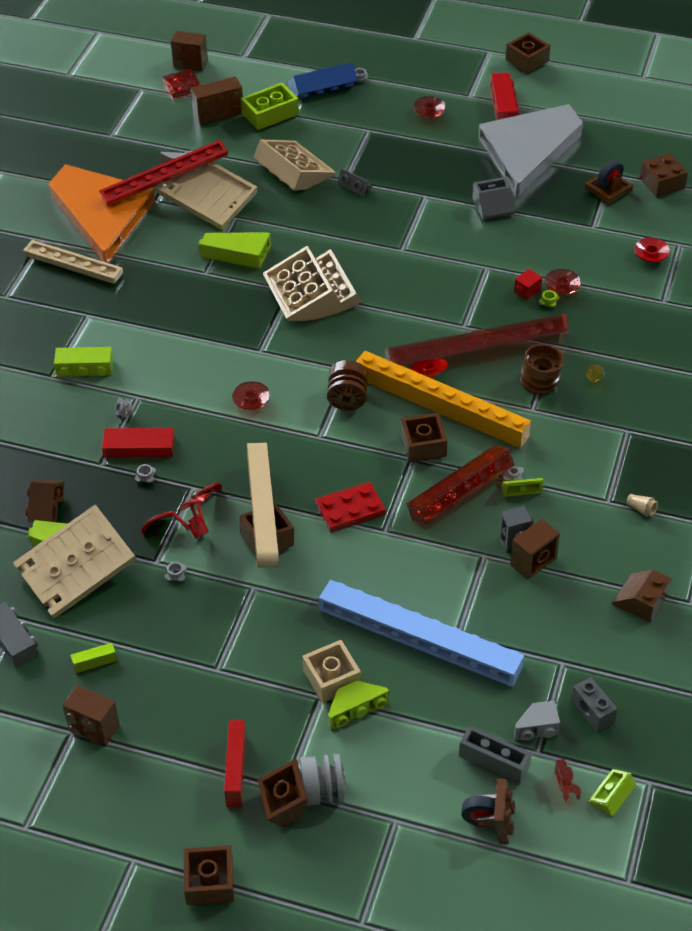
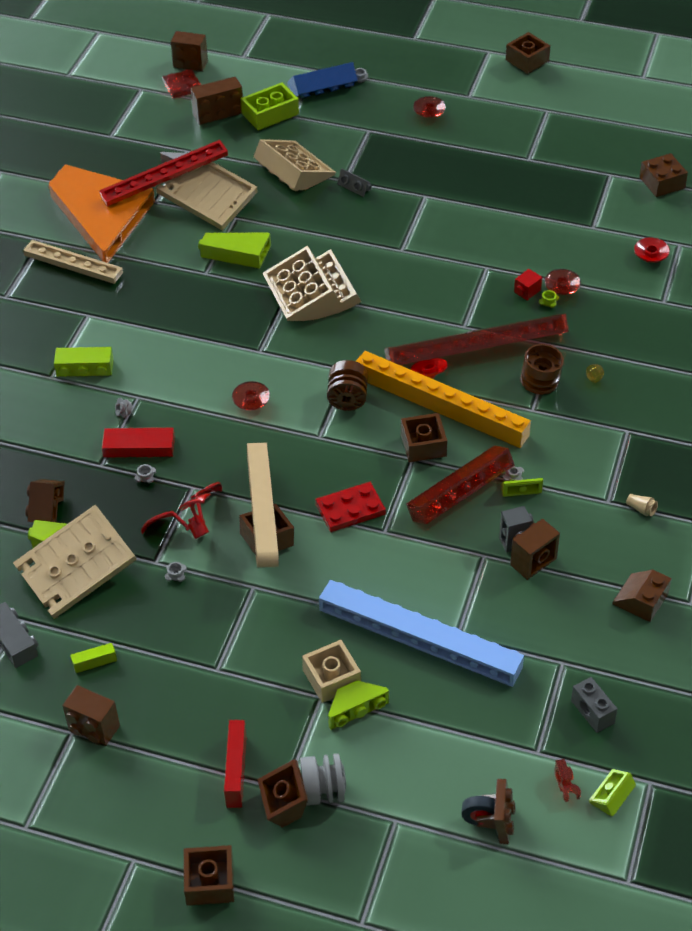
dark grey brick [459,726,532,784] -> none
dark grey slope [473,177,515,220] -> none
light grey slope [479,104,583,196] -> none
red brick [490,73,520,120] -> none
light grey slope [514,700,560,741] -> none
reddish brown plate [585,160,633,204] -> none

